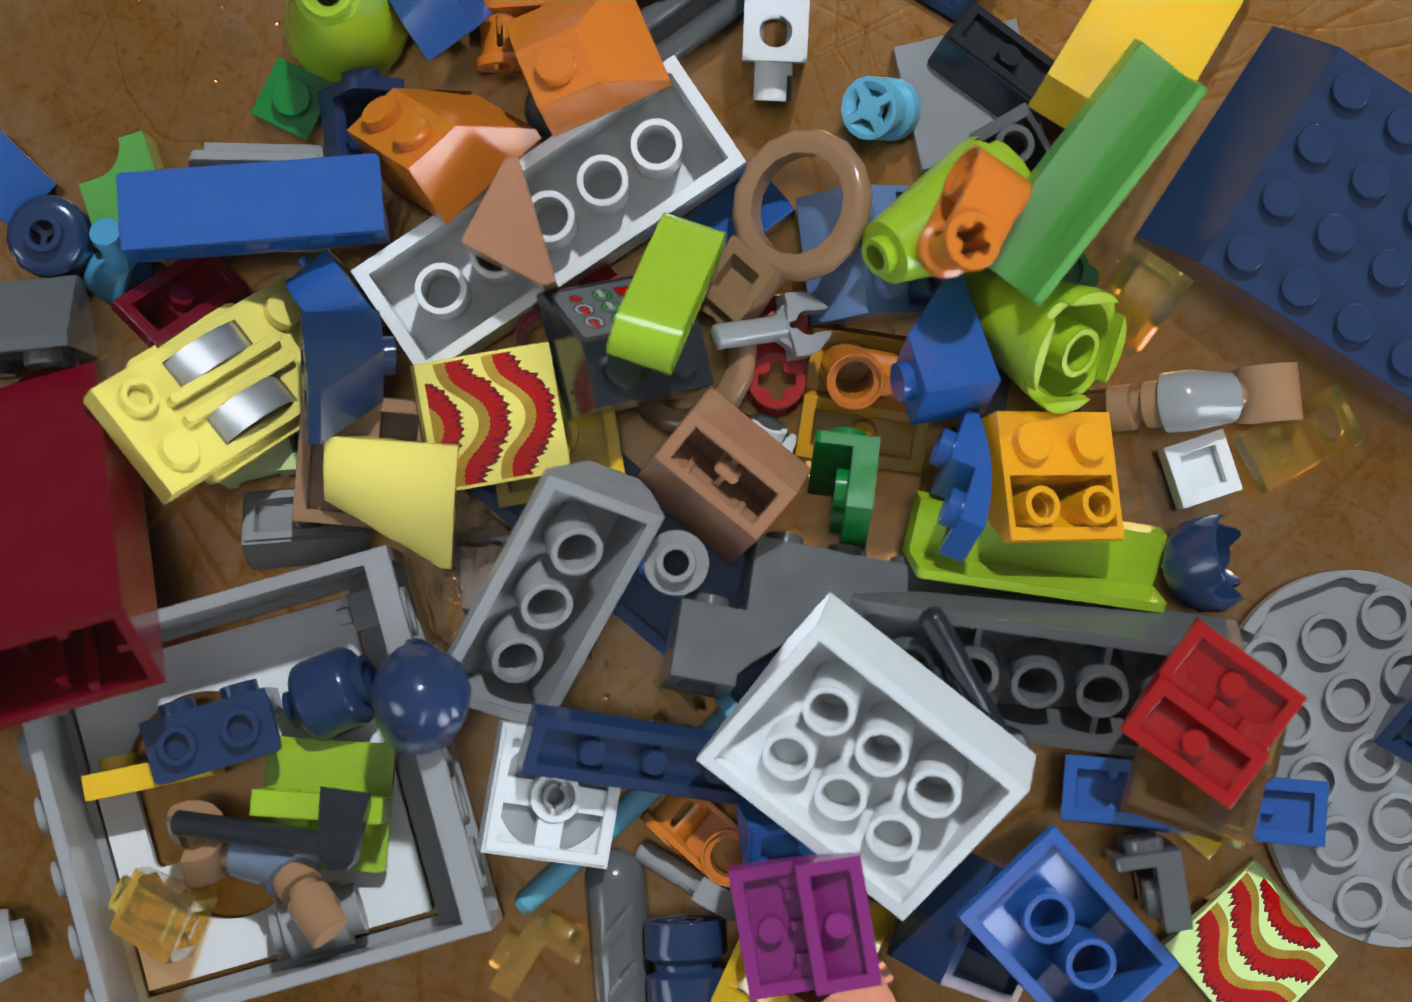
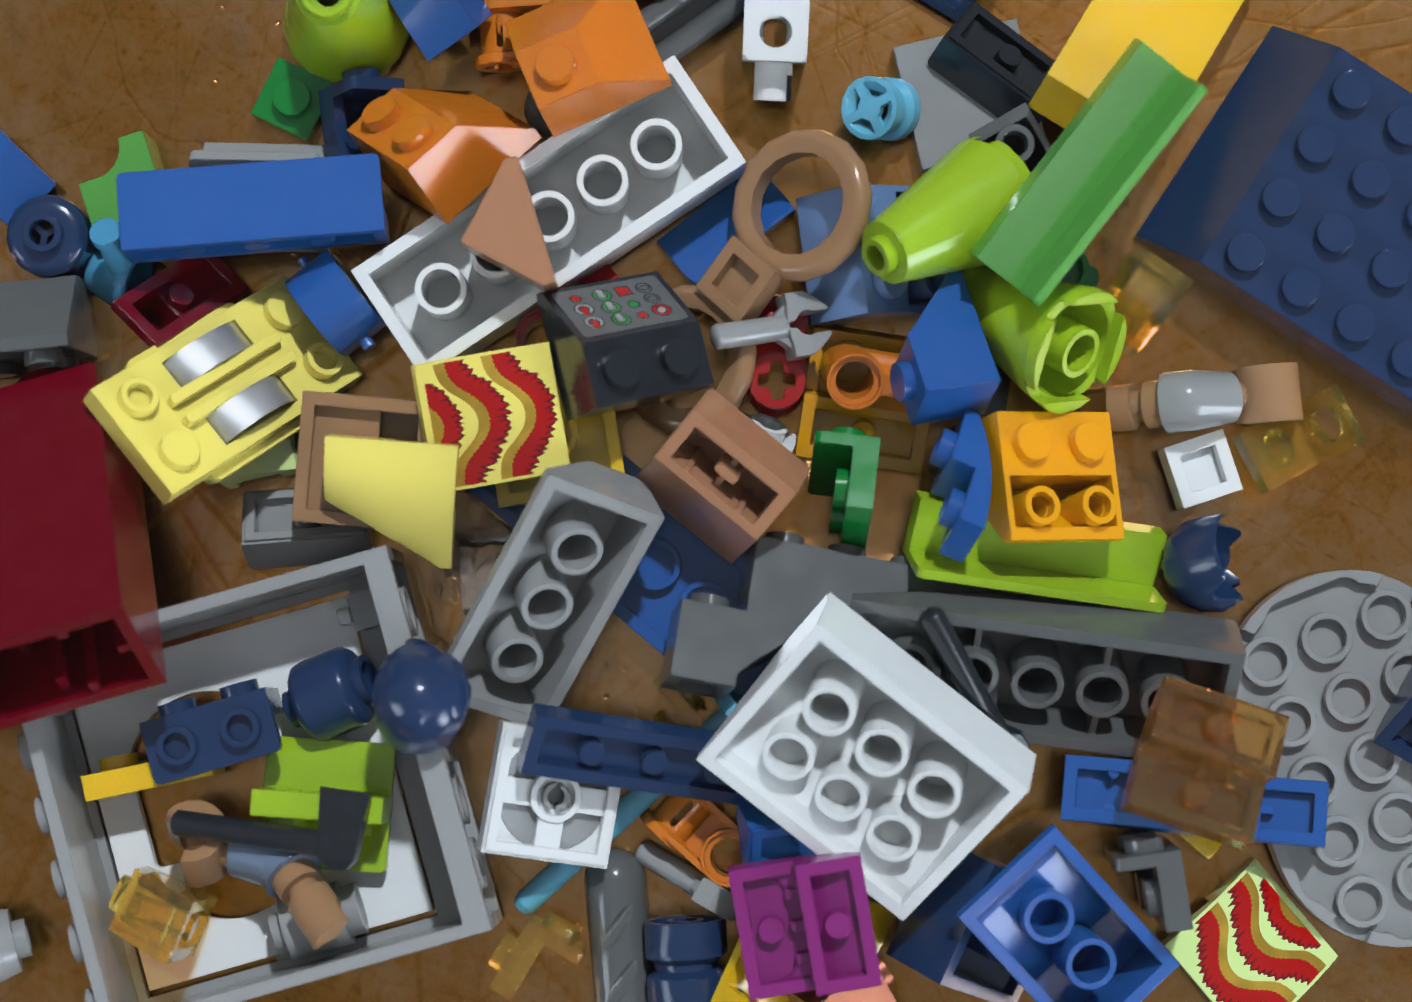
dark blue slope [300,310,396,445] -> none
lime beam [606,212,726,375] -> none
light grey brick [643,530,709,596] -> none
orange piece [916,145,1033,279] -> none
red slope [1120,616,1308,810] -> none

